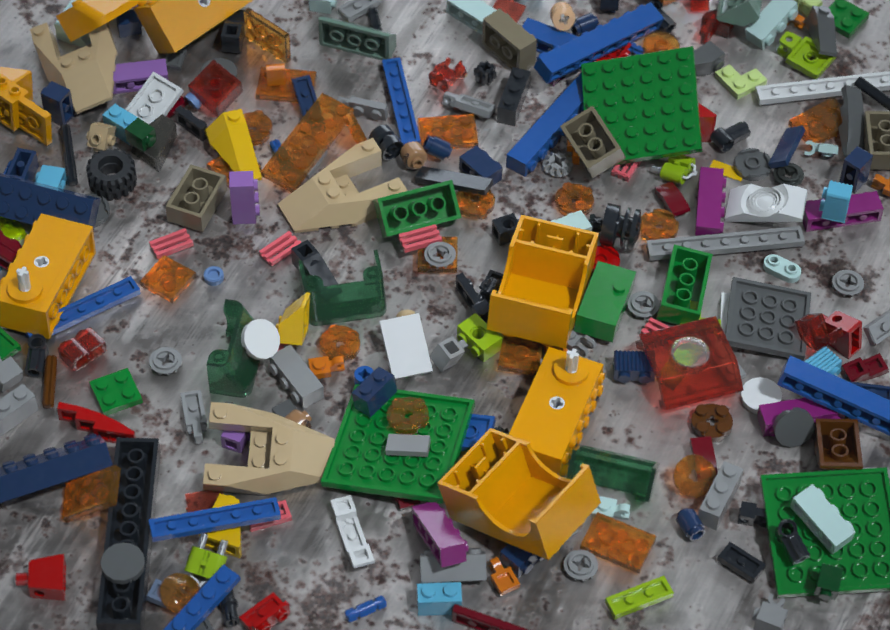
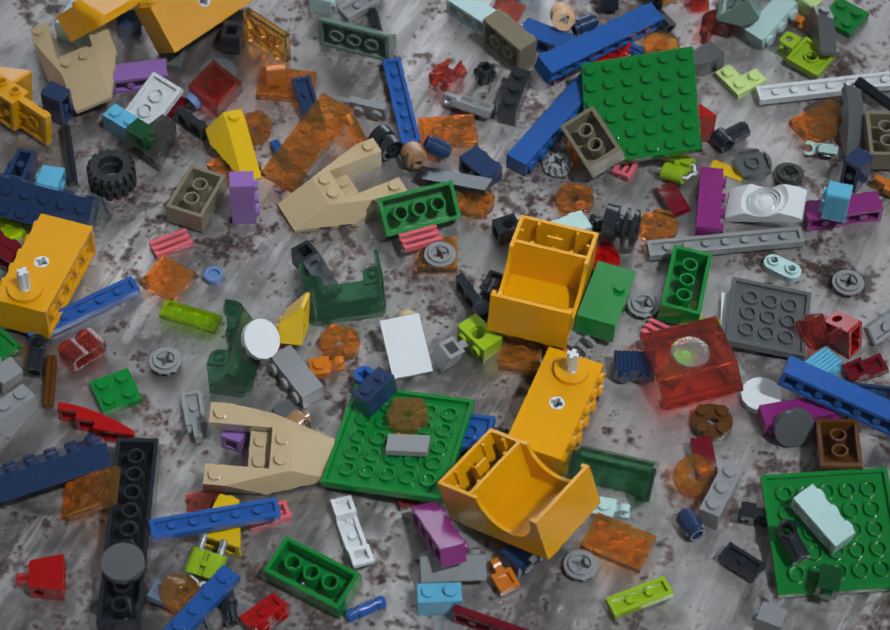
tan brick [86,122,116,152] -> none
coral tile [259,231,302,267] -> none
dark blue tile [768,125,806,168] -> none
none -> clear neon green tile [159,299,223,334]
none -> green brick [263,536,363,619]

